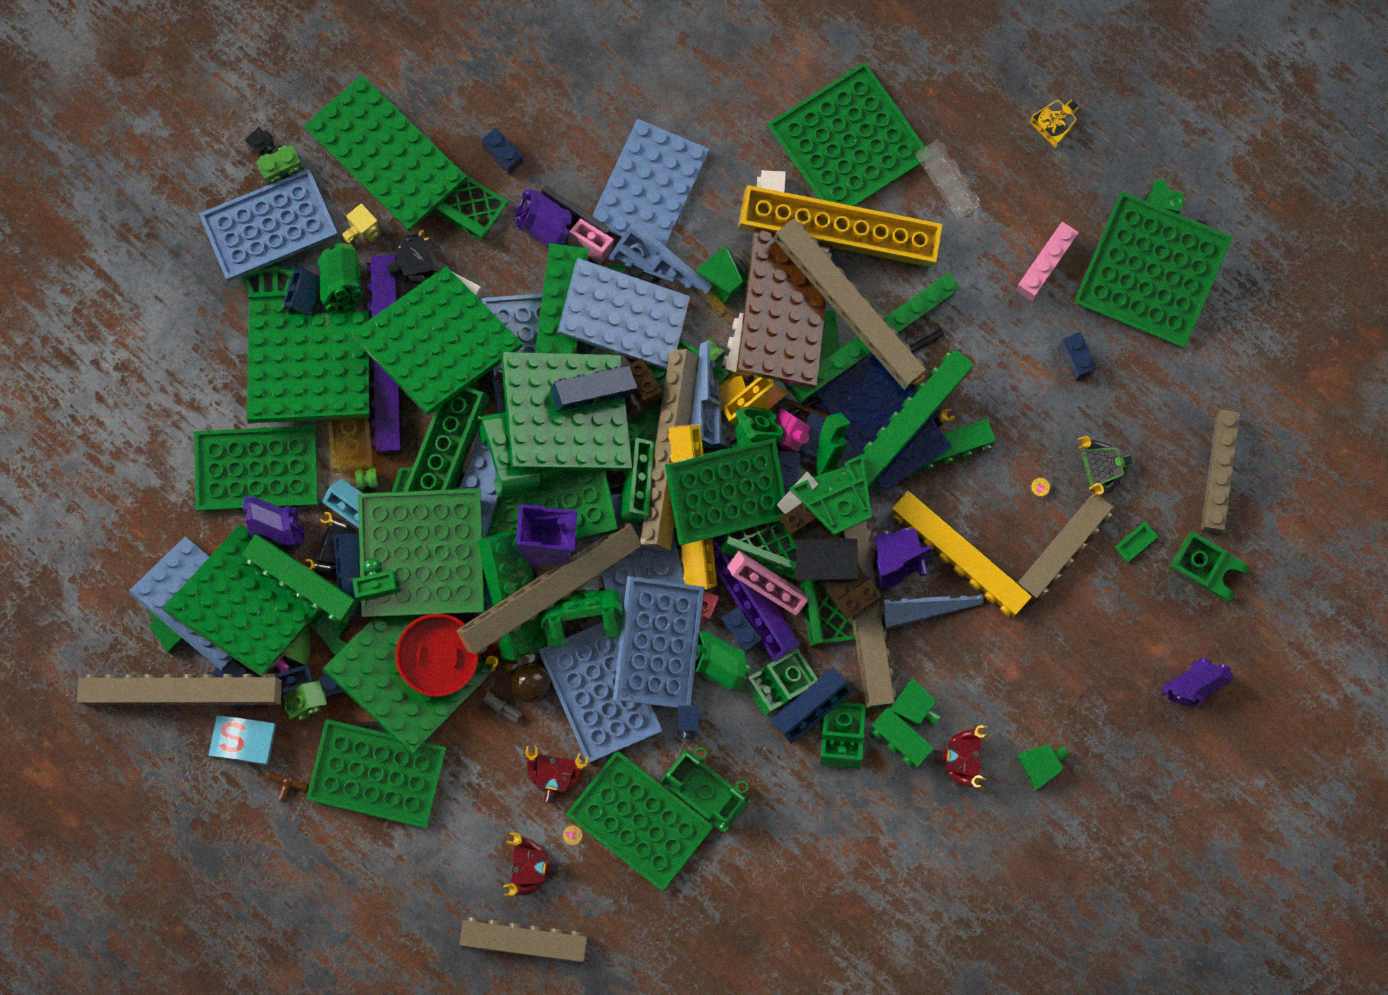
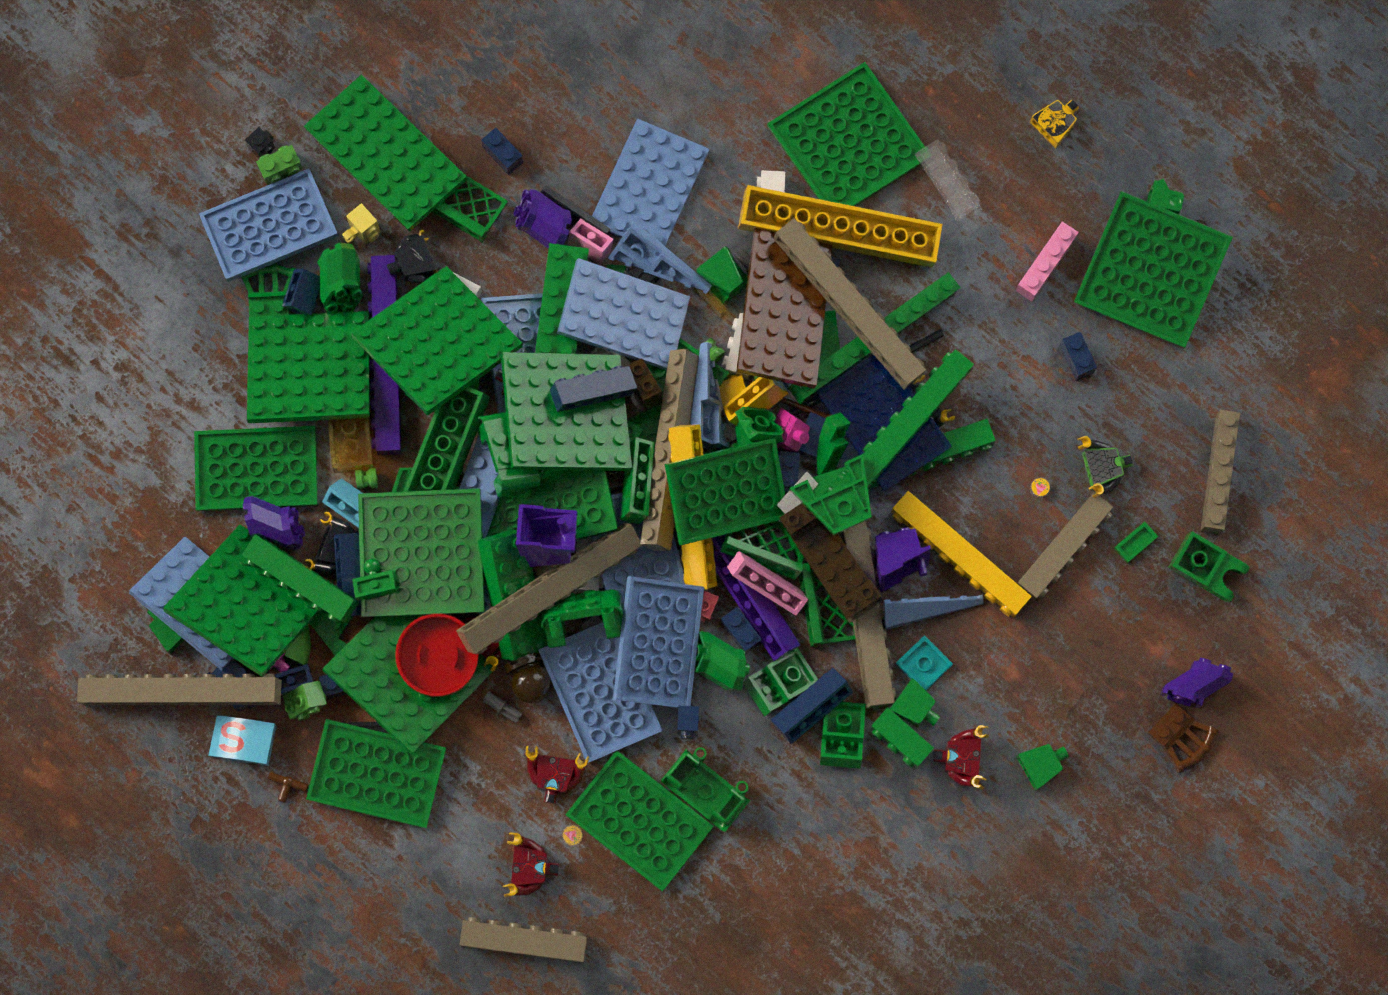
black tile [796,538,858,581] -> none
none -> teal tile [895,635,953,691]
none -> reddish brown plate [1148,703,1219,773]

